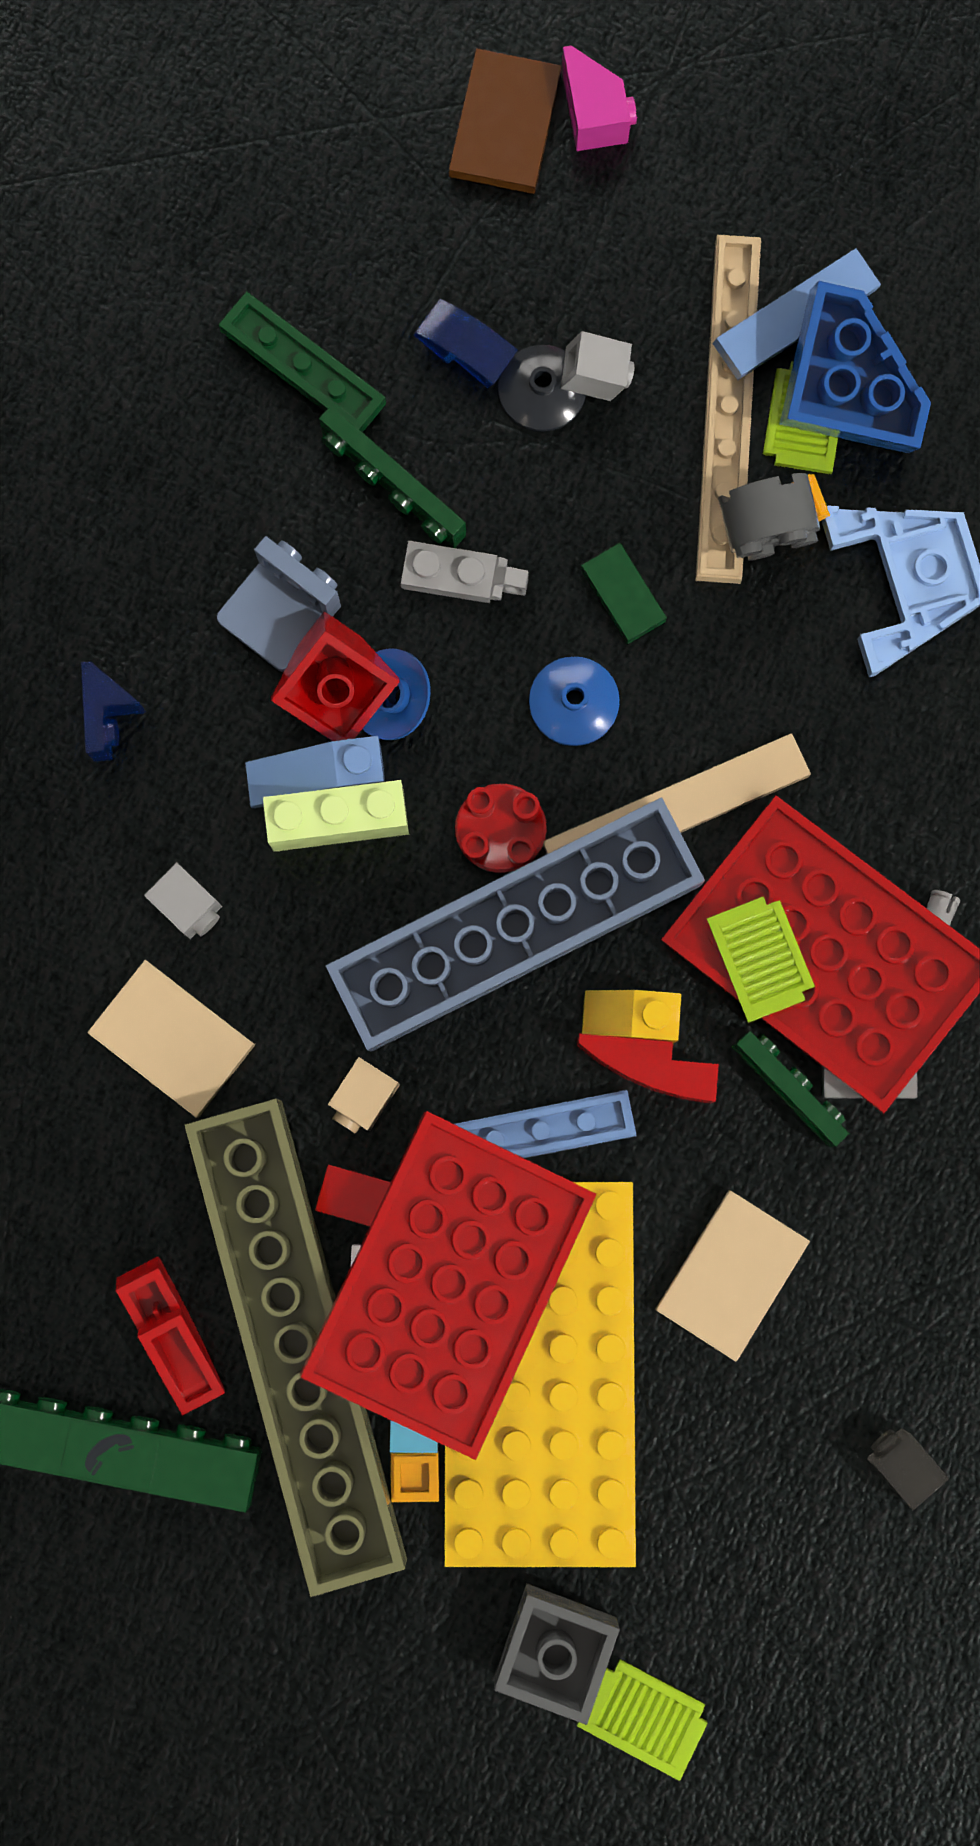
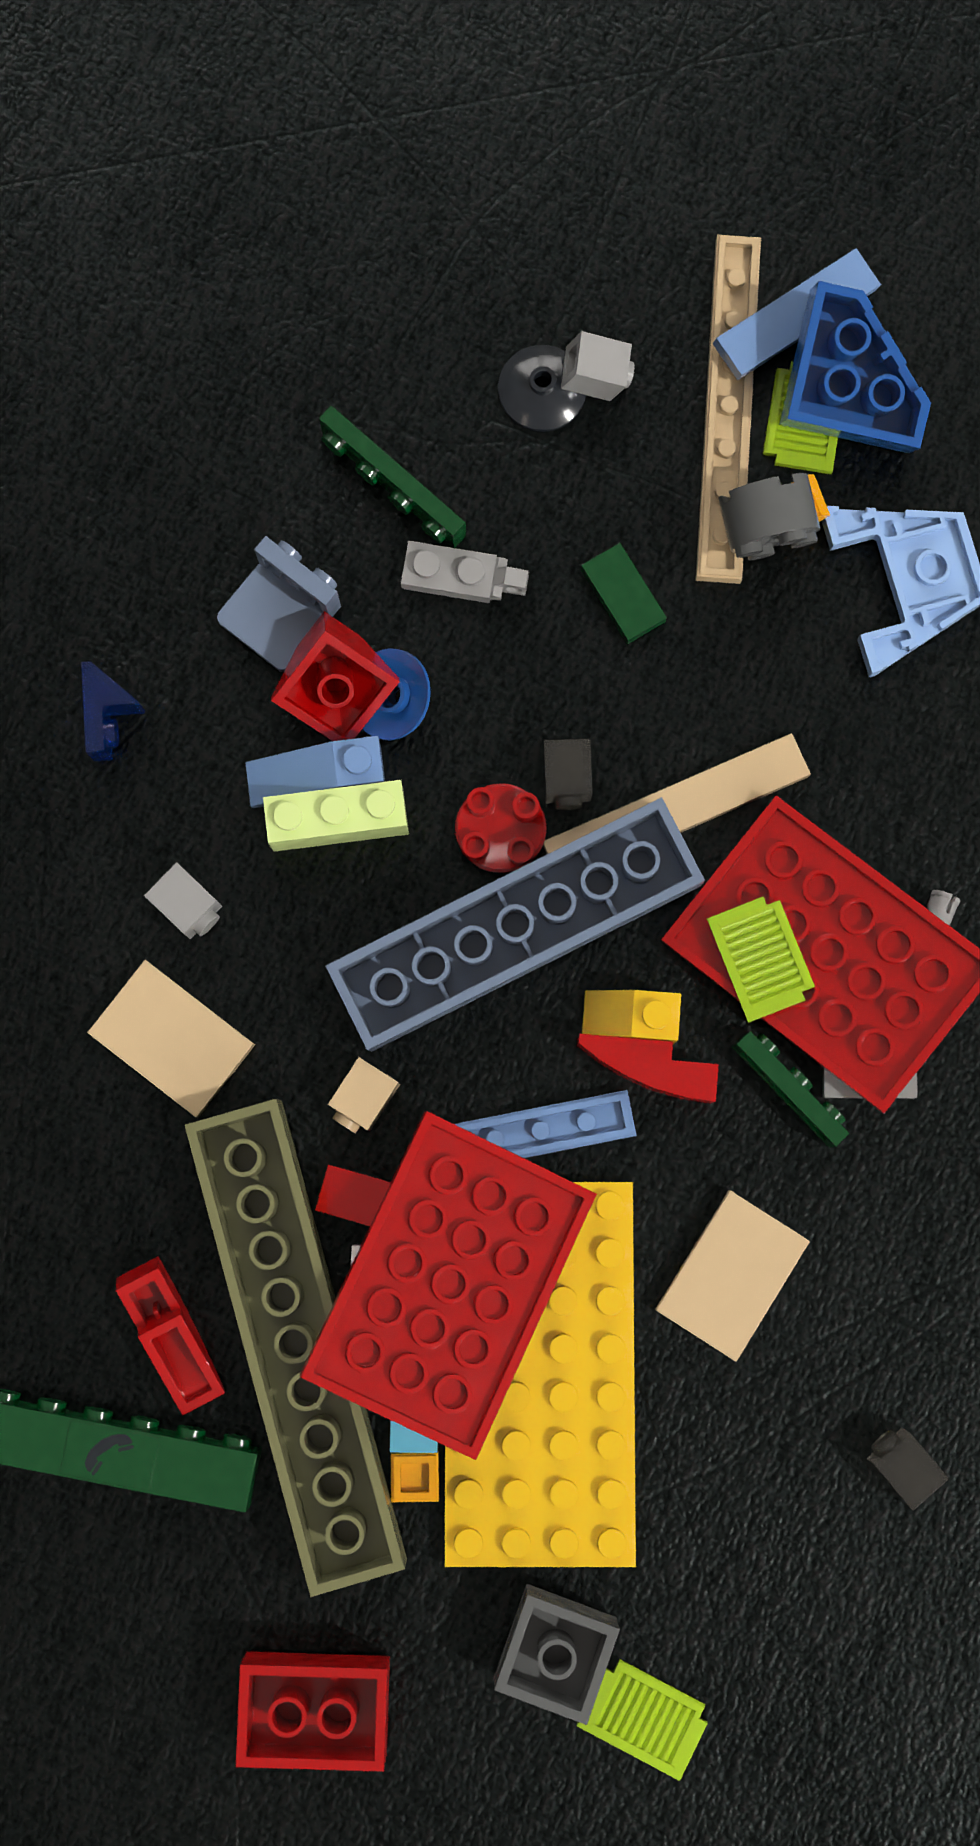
dark green plate [219,291,386,433] -> none
clear blue slope [414,299,517,388] -> none
reddish brown tile [449,48,562,194] -> none
blue dish [529,657,619,746] -> none
dark pink slope [561,46,637,151] -> none
none -> red brick [236,1652,390,1772]
none -> clear smoke brick [543,739,592,810]

